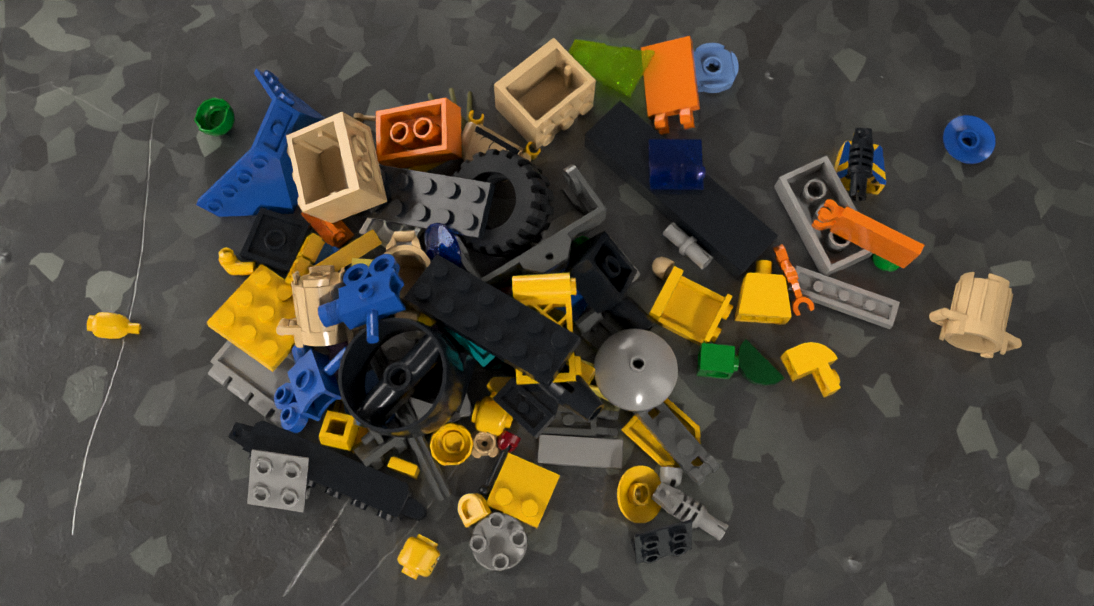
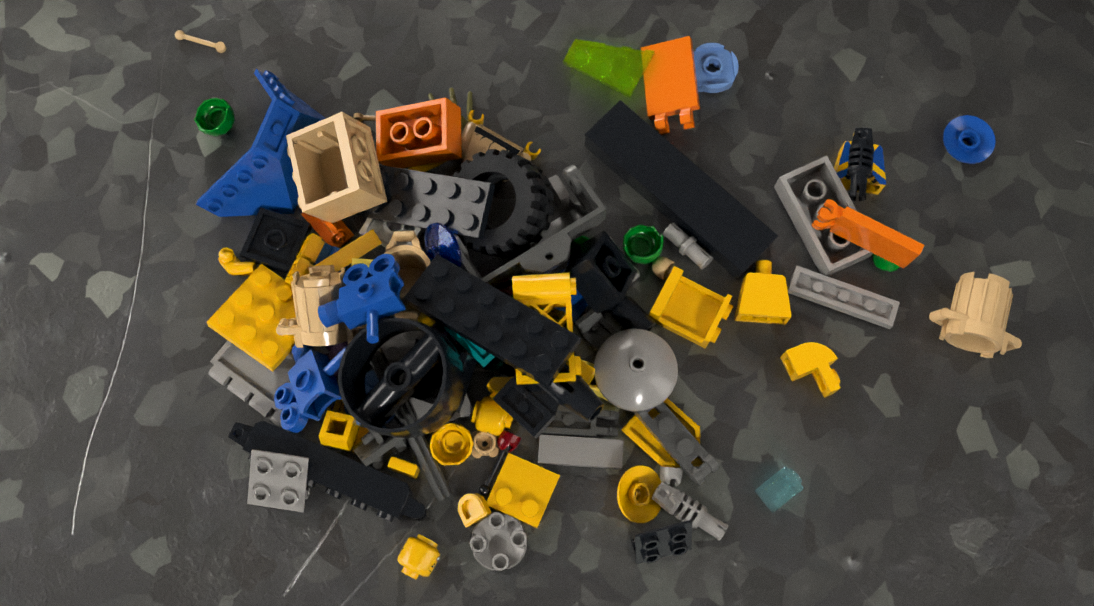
yellow plant [87,312,141,339] -> none
tan container [494,38,596,150] -> none
clear blue hinge [648,139,706,190] -> none
green brick [696,343,739,379] -> none
dark green tile [738,339,785,386] -> none
orange piece [773,244,814,316] -> none
none -> tan hinge [175,30,226,53]
none -> light grey tile [548,175,570,211]
none -> green hair [623,225,664,265]
none -> clear light blue bracket [754,467,804,513]

